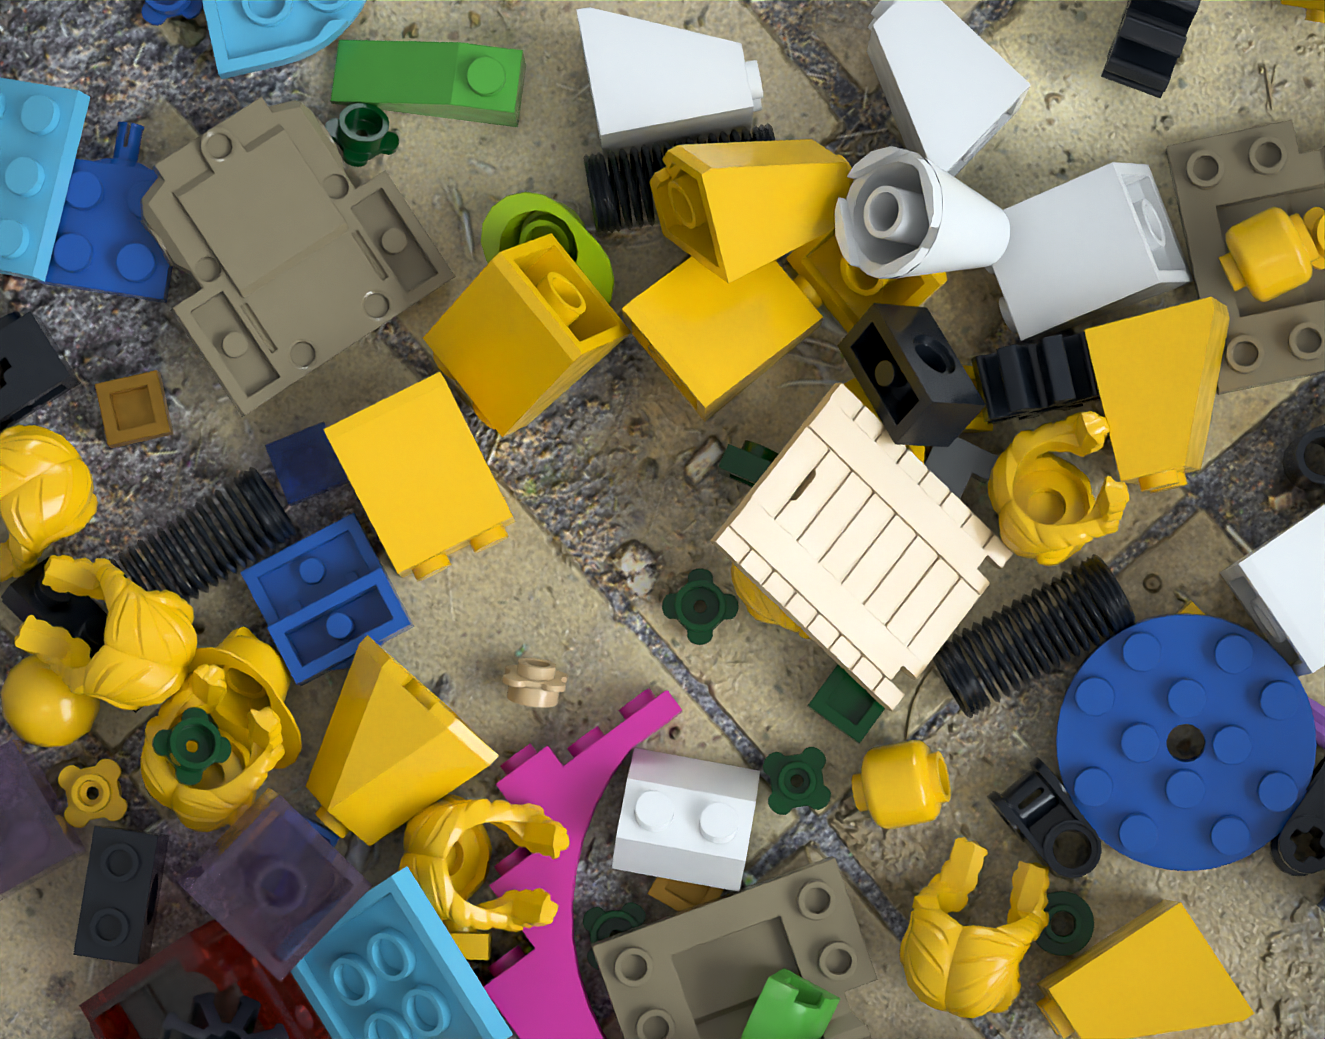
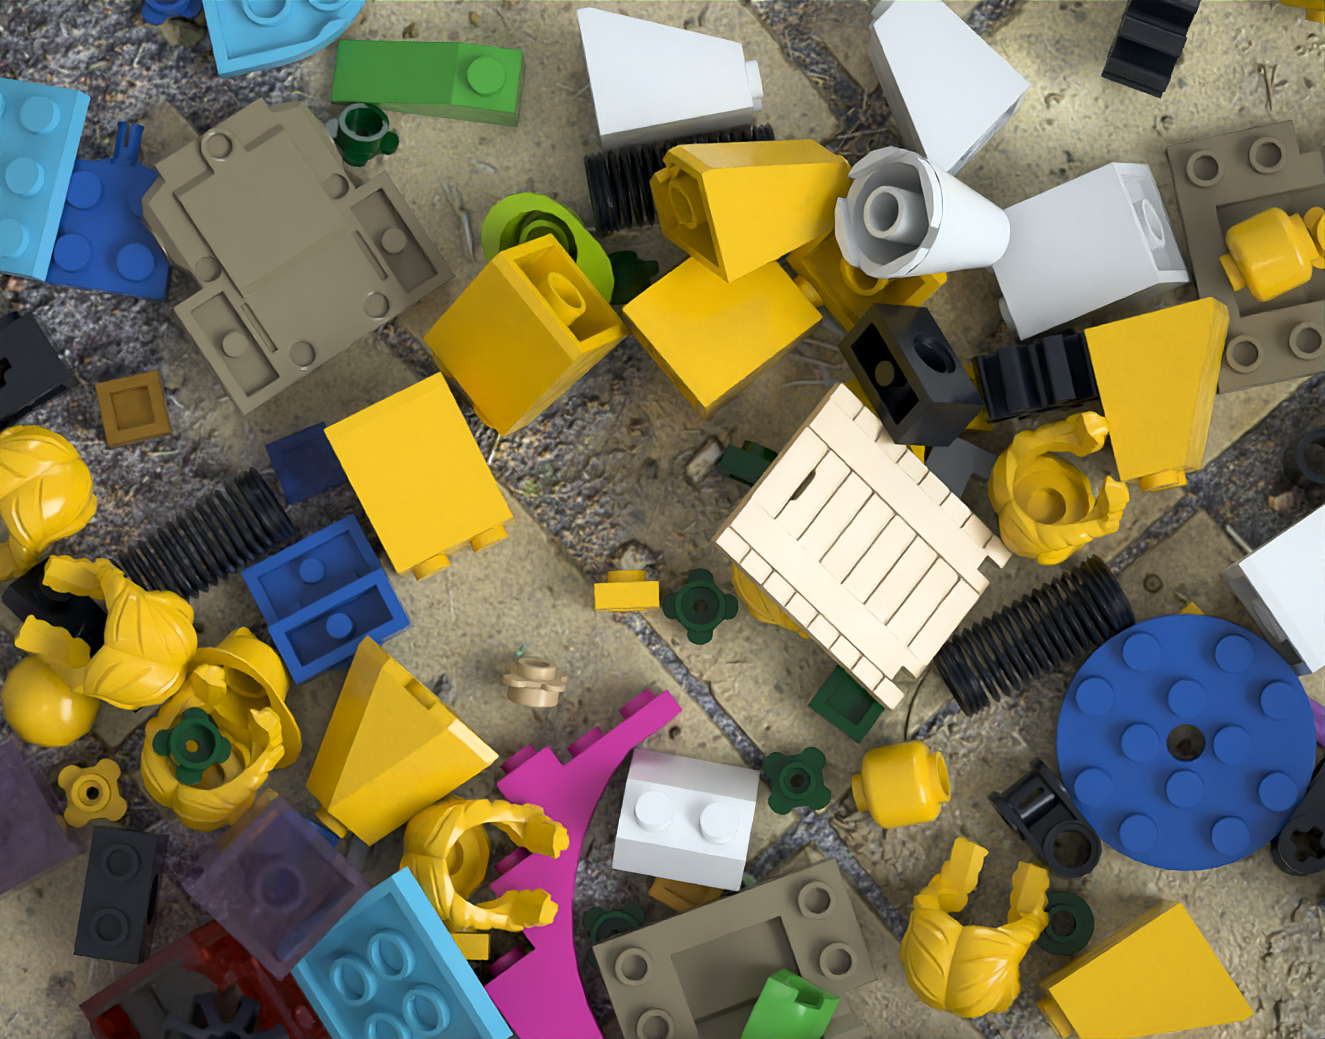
none -> yellow plate [594,570,660,613]
none -> clear green plate [607,250,660,305]

